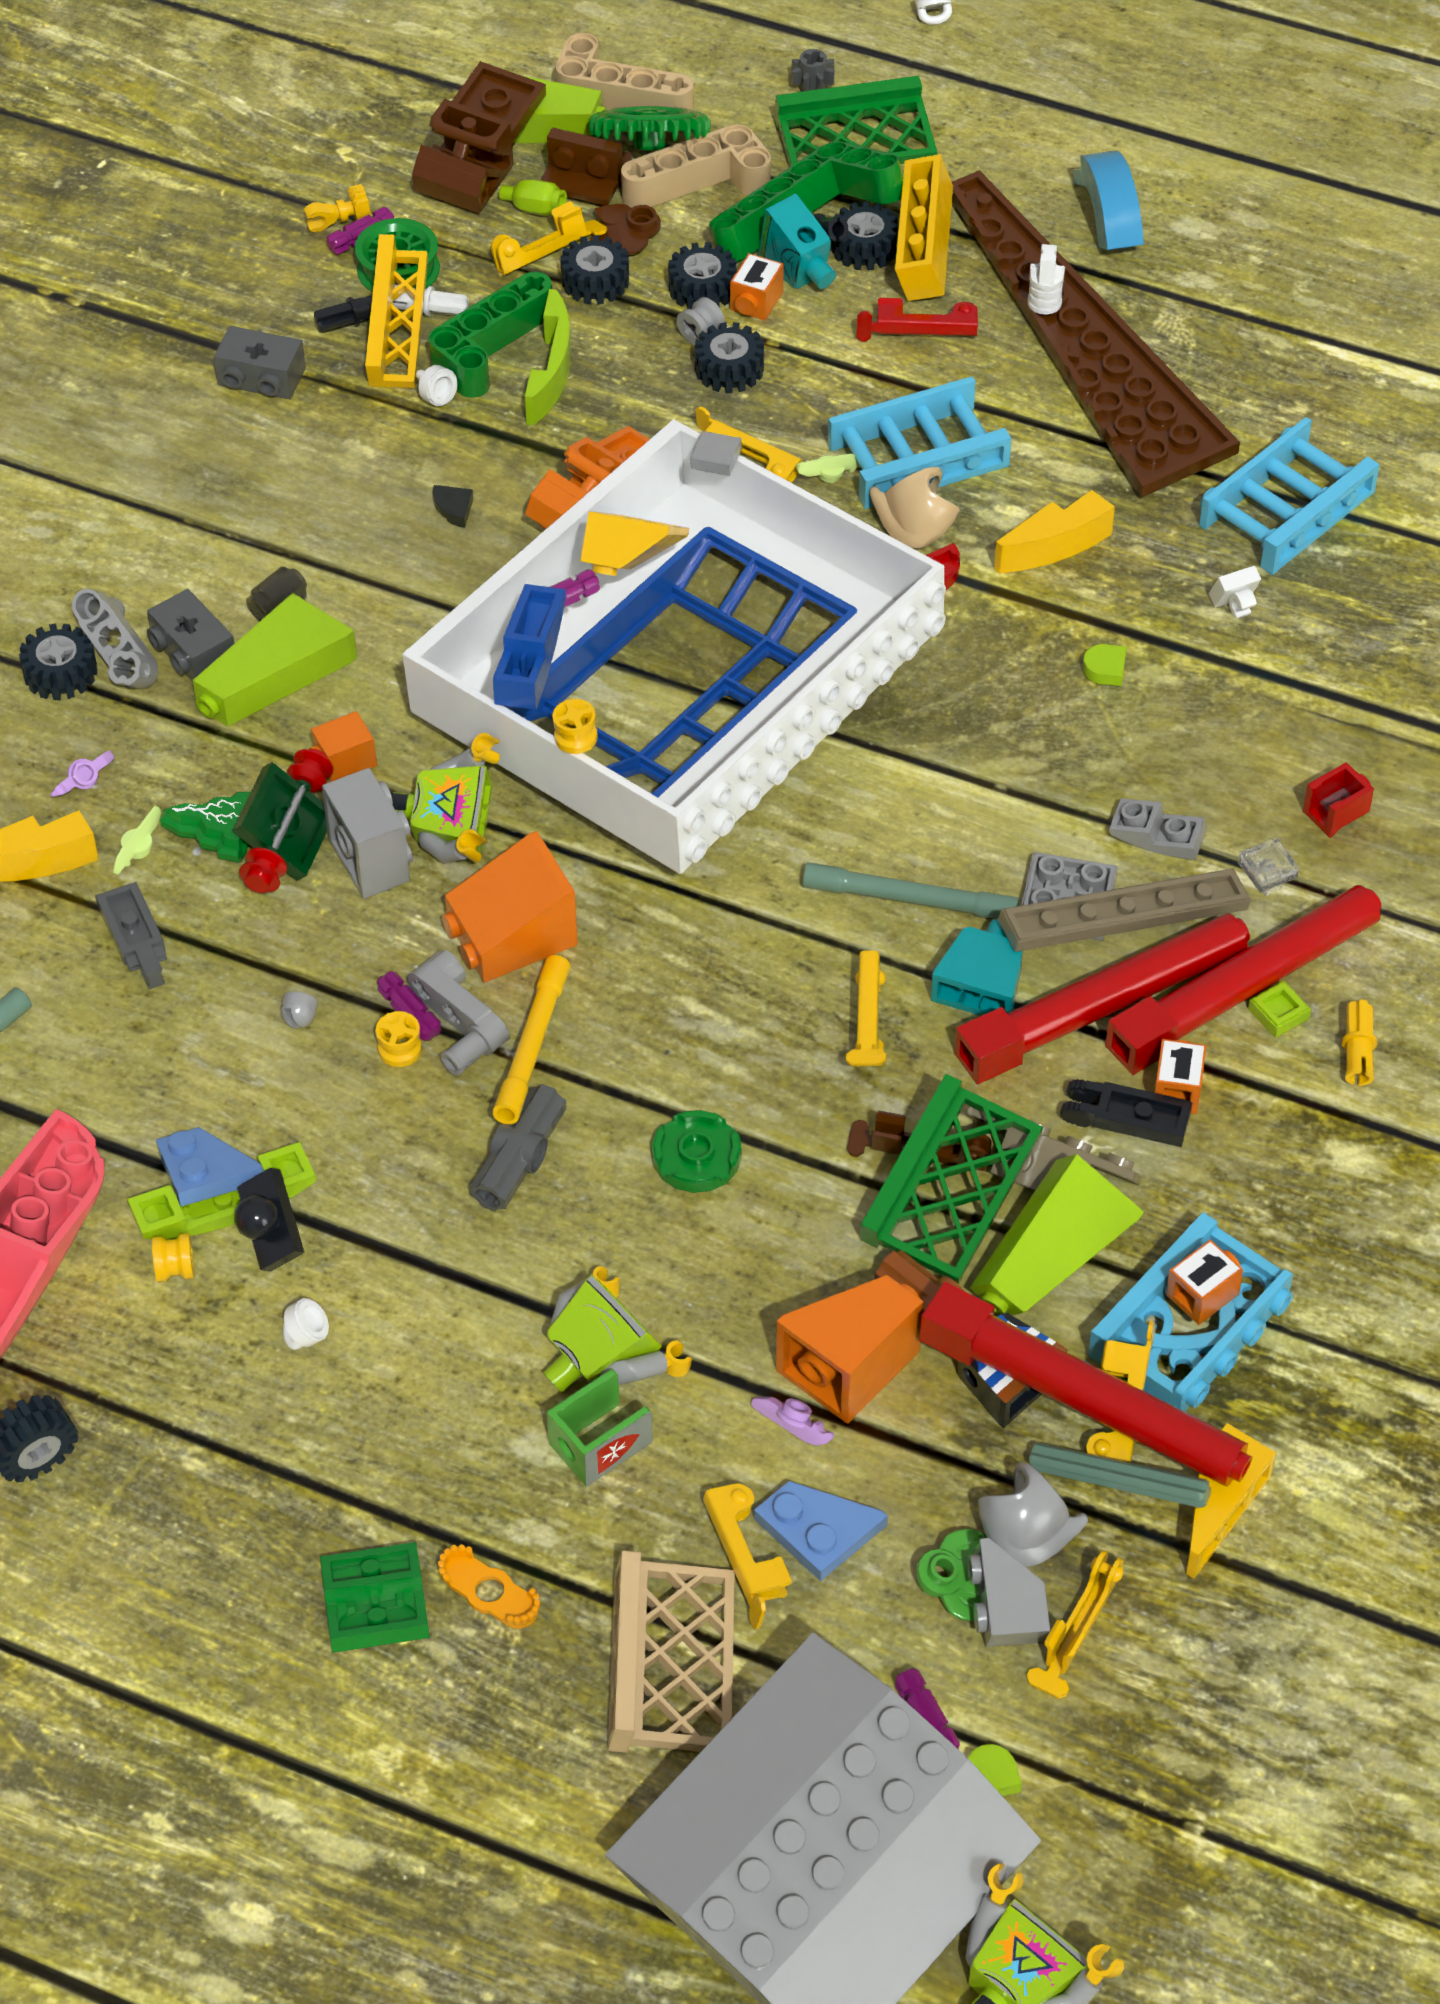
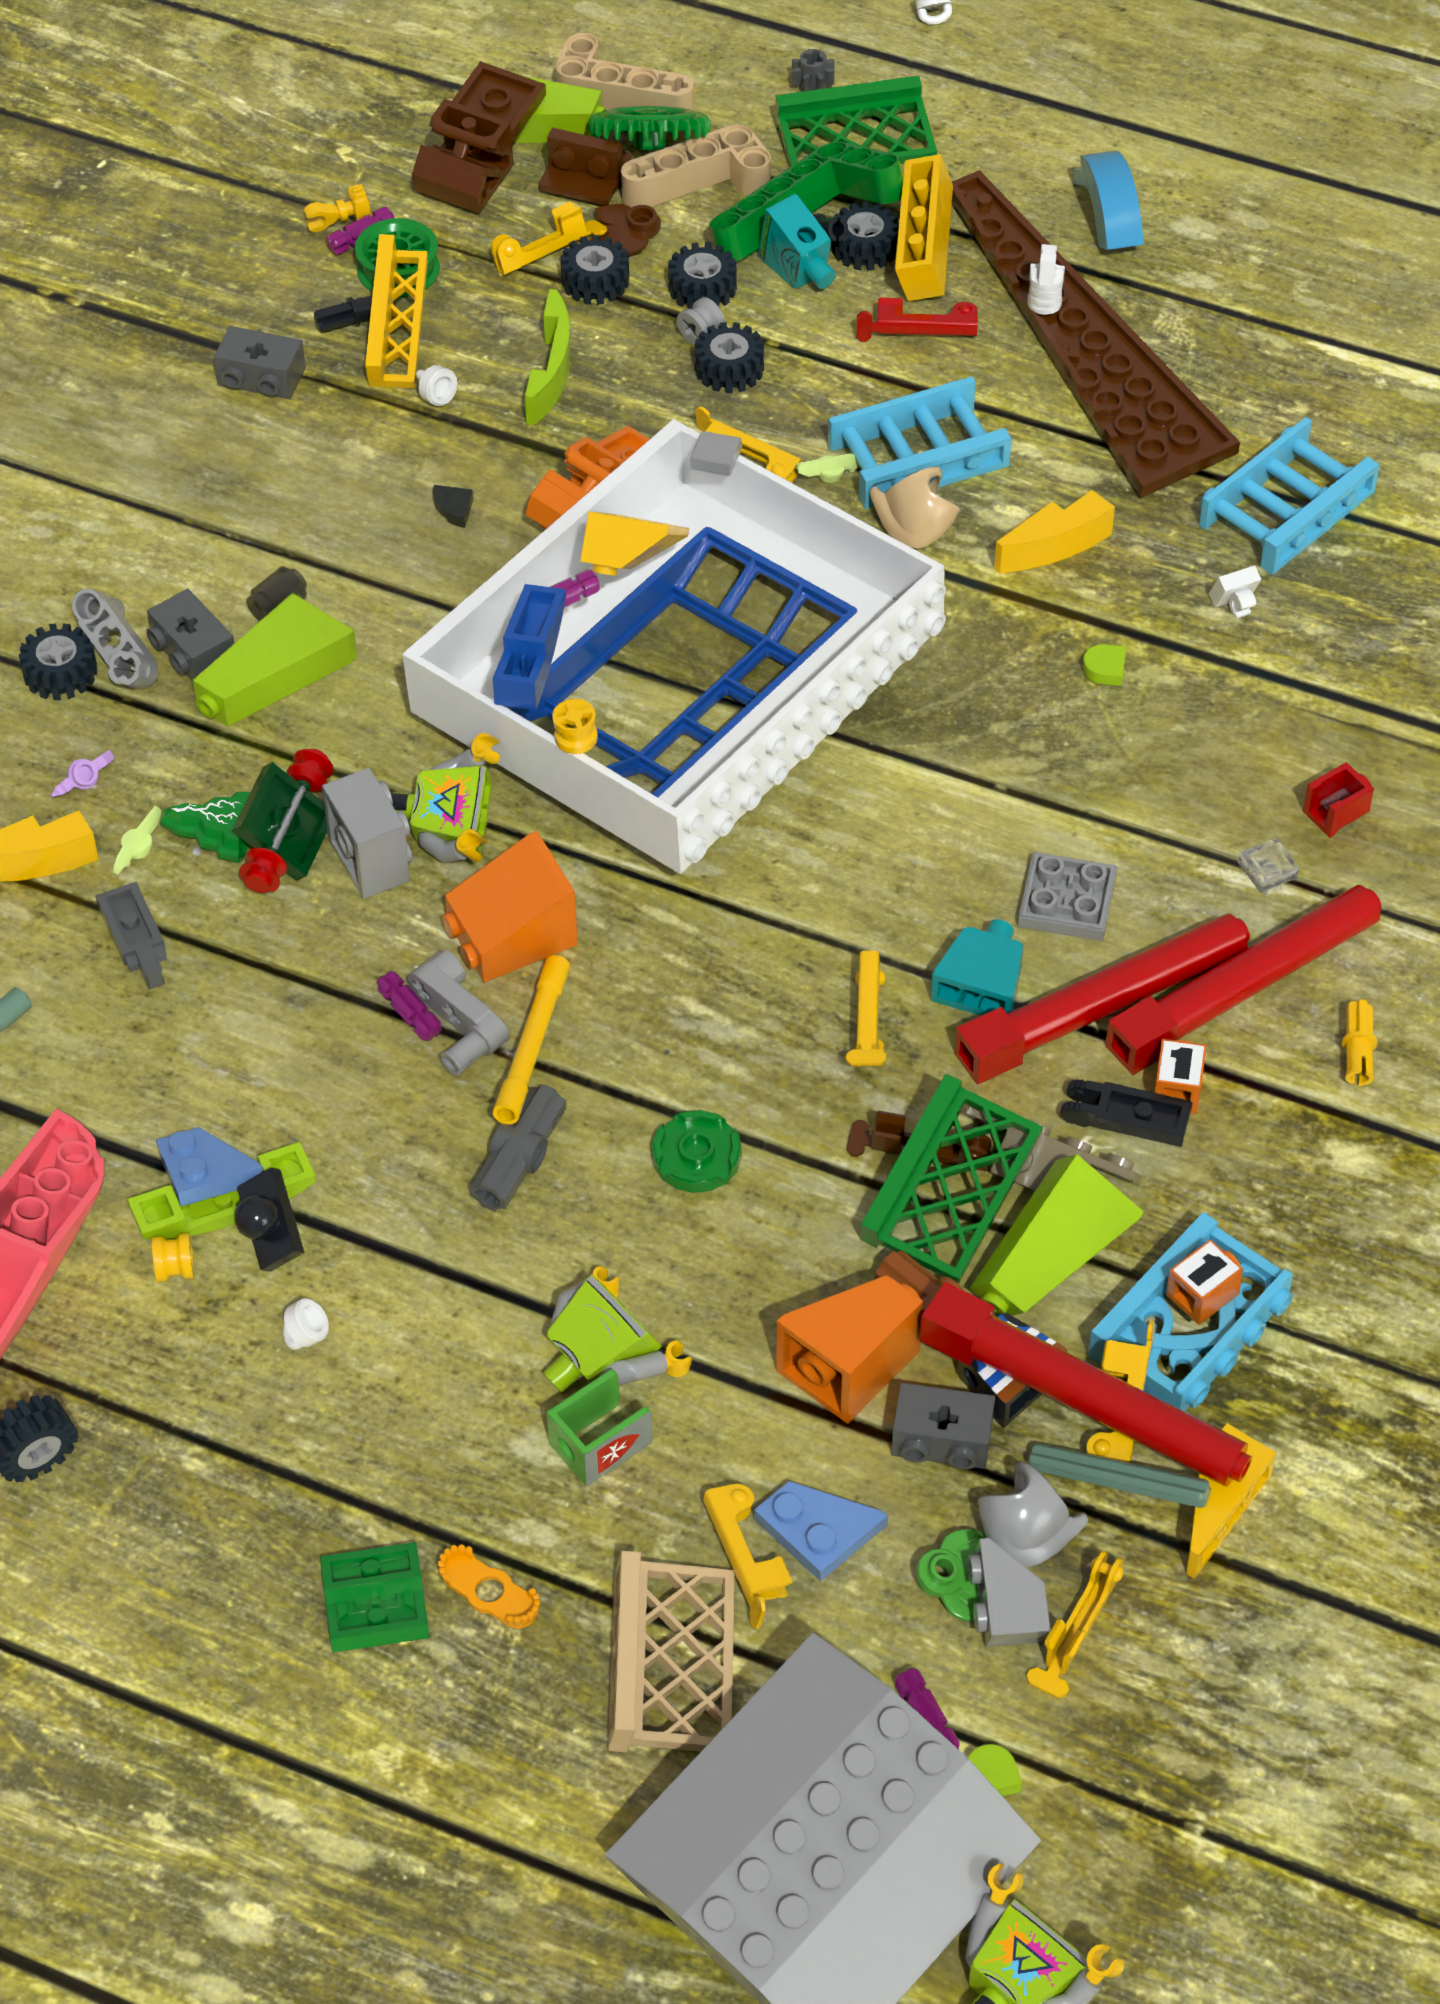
light grey hinge [281,992,318,1028] -> none
orange brick [308,711,377,782] -> none
yellow wheel [375,1011,422,1067] -> none
white axle [393,284,469,317] -> none
green beam [428,272,552,398] -> none
lime plant [499,179,567,217] -> none
orange brick [730,253,784,321] -> none
lavender piece [751,1397,834,1446] -> none
sand green piece [803,862,1019,919] -> none
red tile [926,543,960,590] -> none
dark tan tile [998,868,1251,952] -> none
light grey slope [1109,798,1207,860] -> none
lime tile [1248,981,1312,1038] -> none
none -> dark grey brick [891,1383,995,1469]

